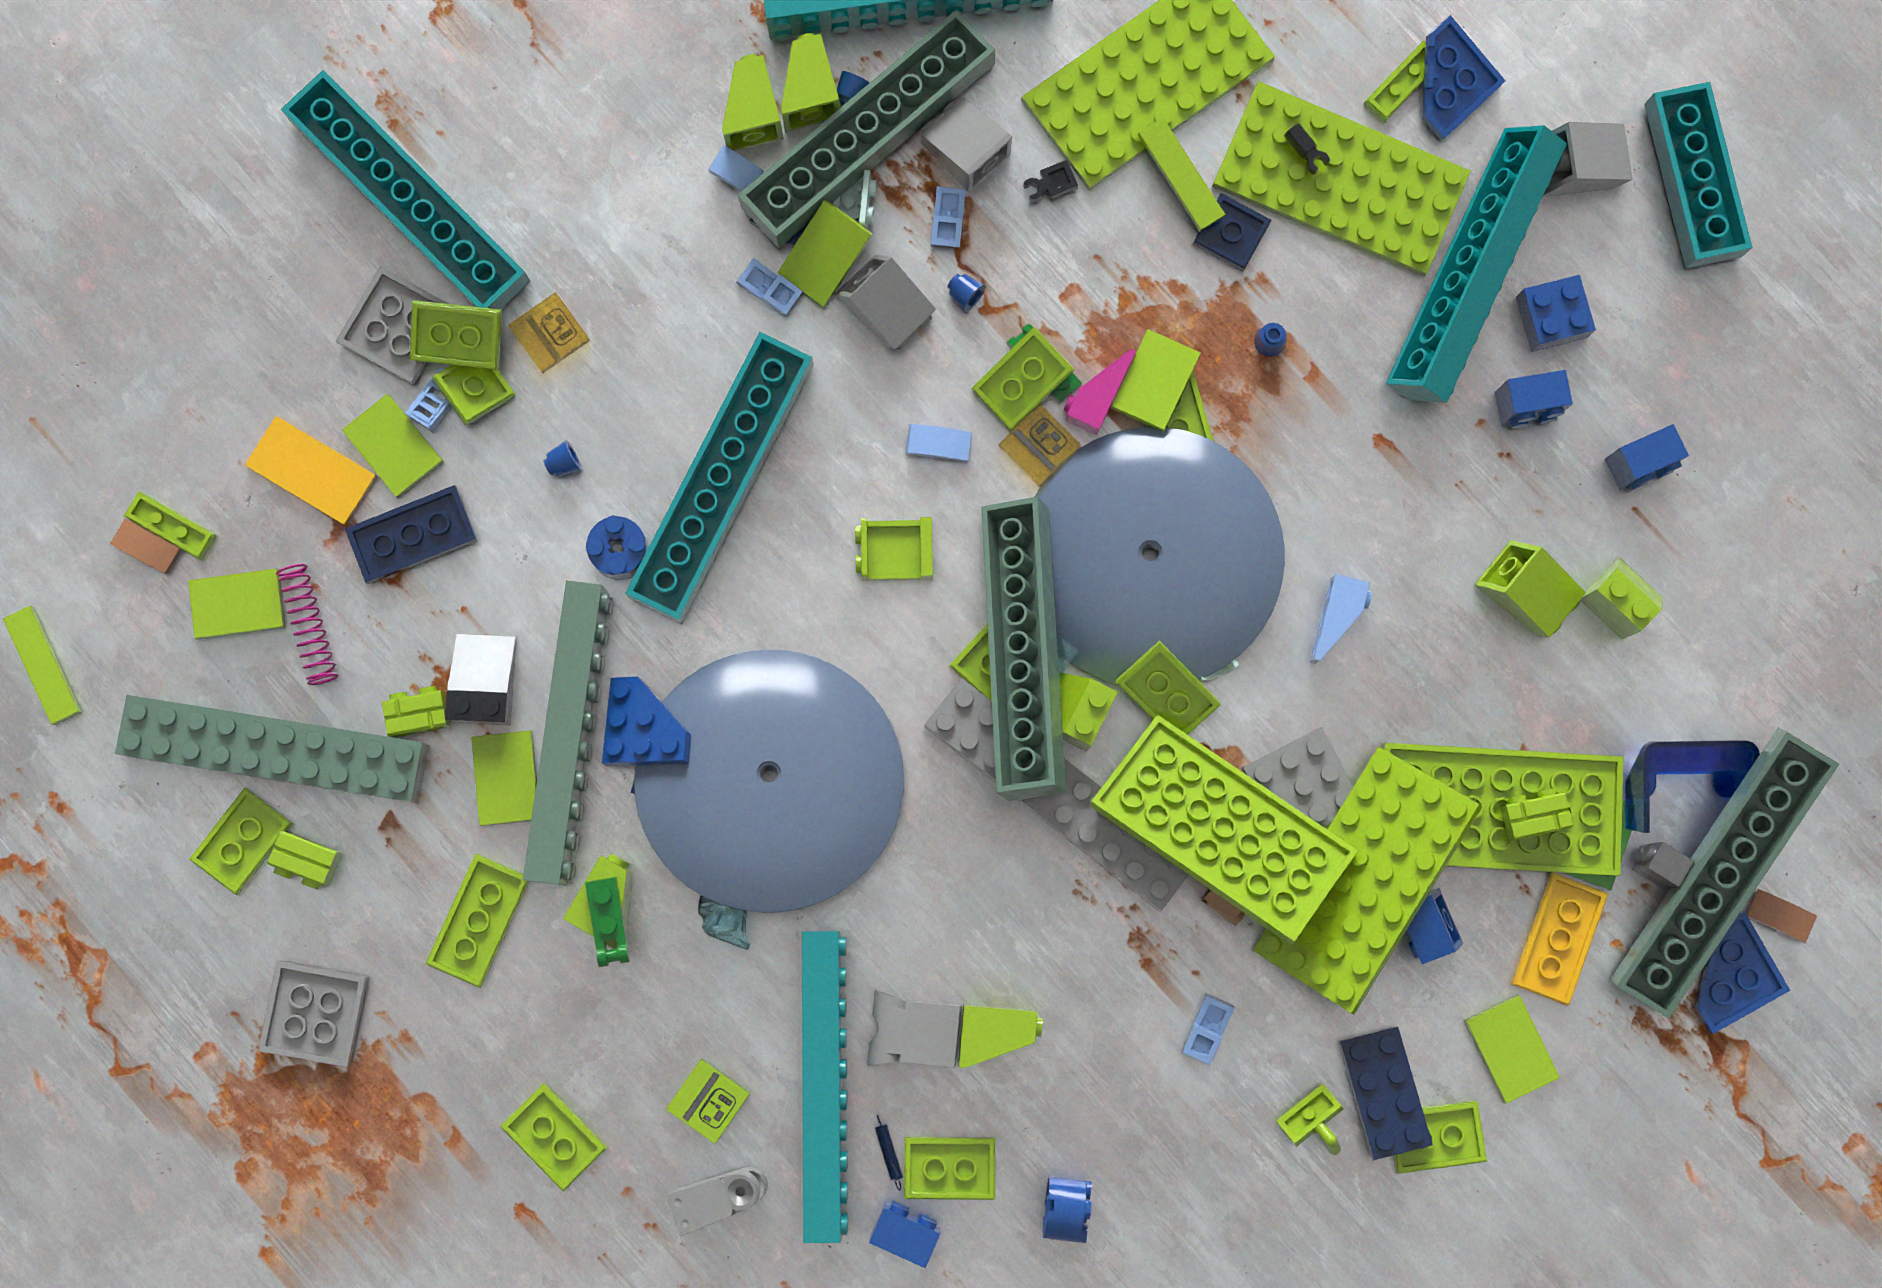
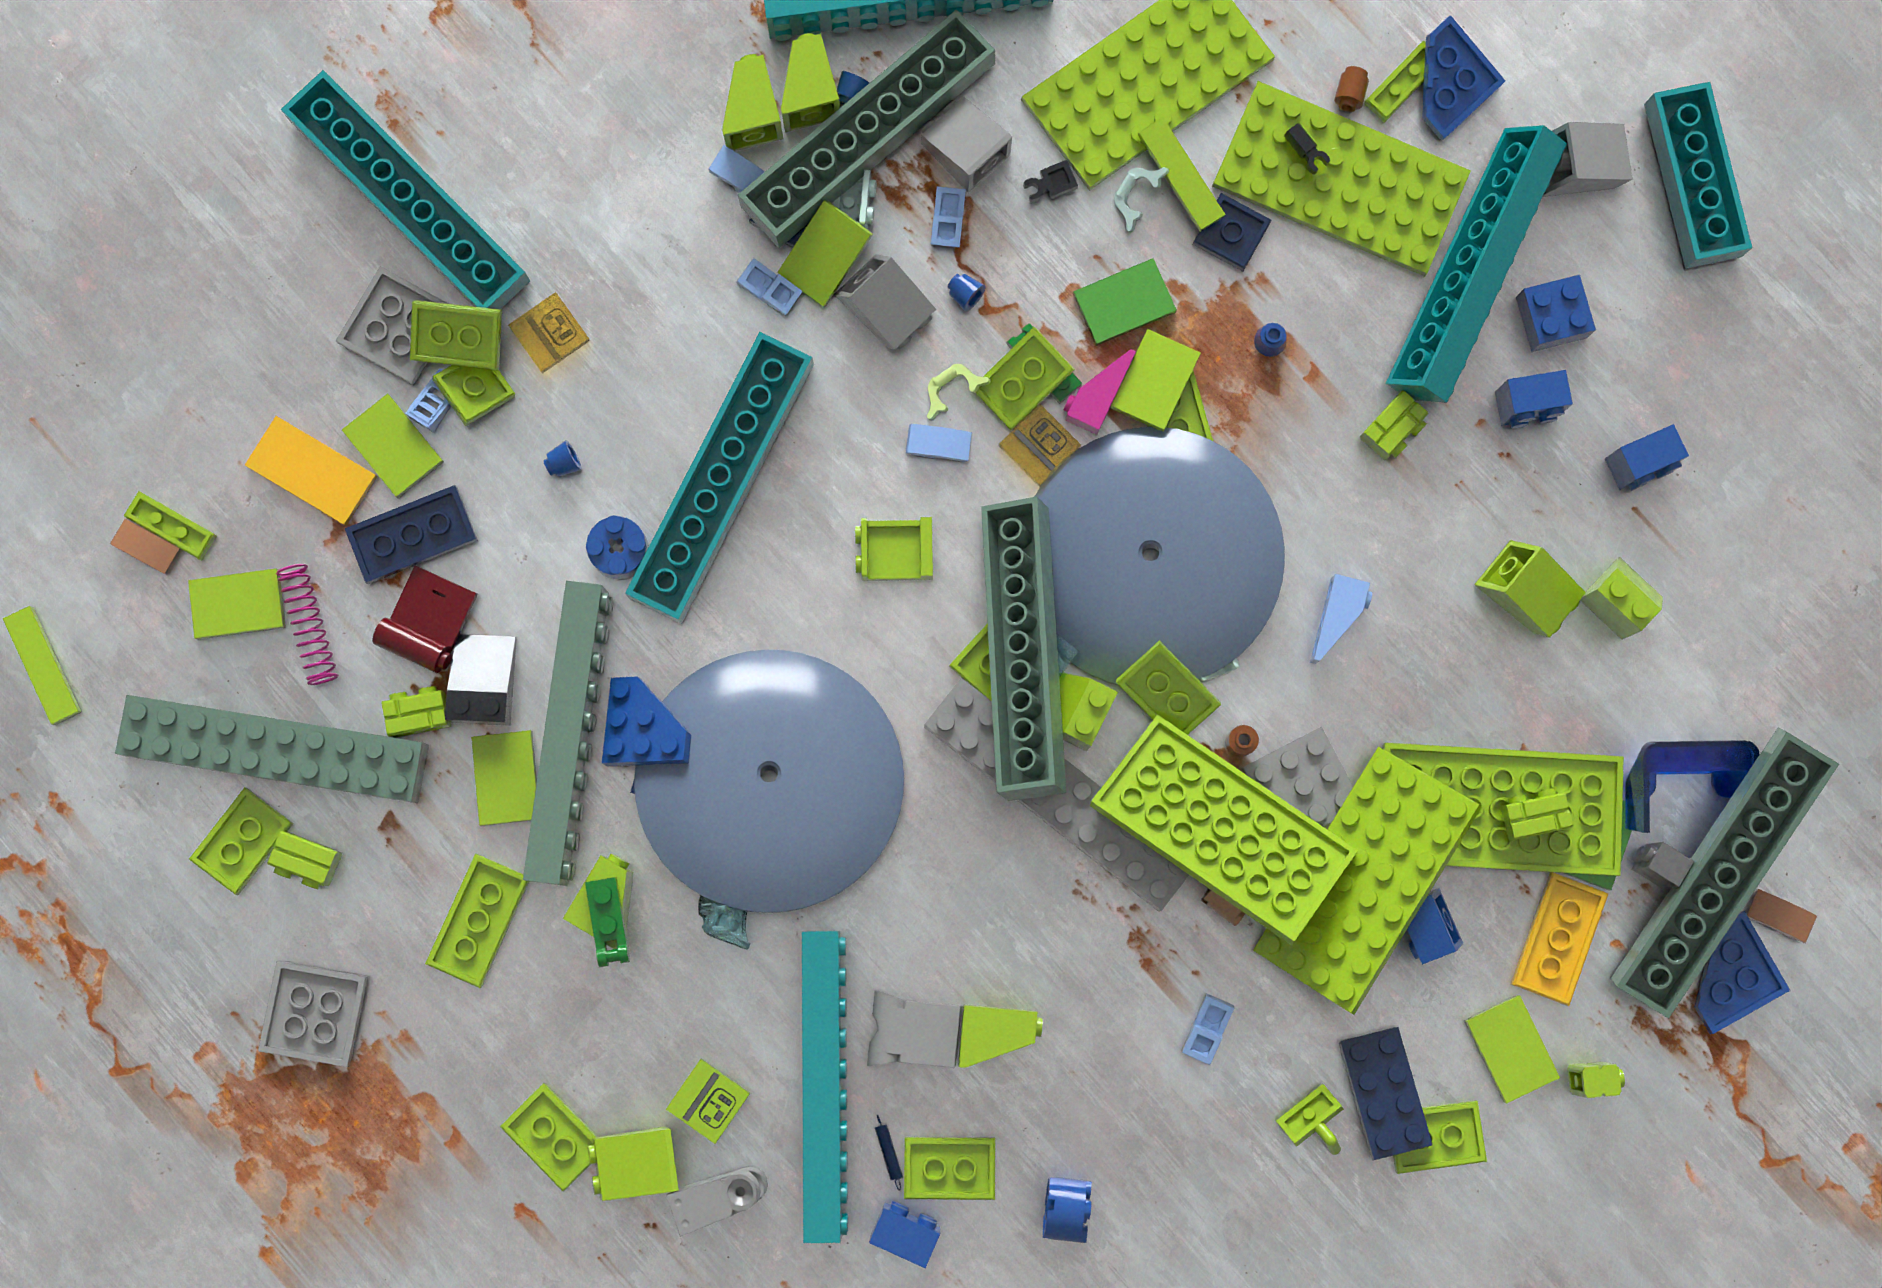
none -> dark red door [372,565,478,673]
none -> lime slope [588,1127,679,1201]
none -> yellowish green helmet [927,364,991,420]
none -> bright green tile [1073,258,1177,346]
none -> light aqua helmet [1114,167,1169,232]
none -> dark orange brick [1226,725,1259,757]
none -> dark orange brick [1334,66,1369,112]
none -> lime brick [1360,390,1429,460]
none -> lime brick [1567,1062,1625,1098]

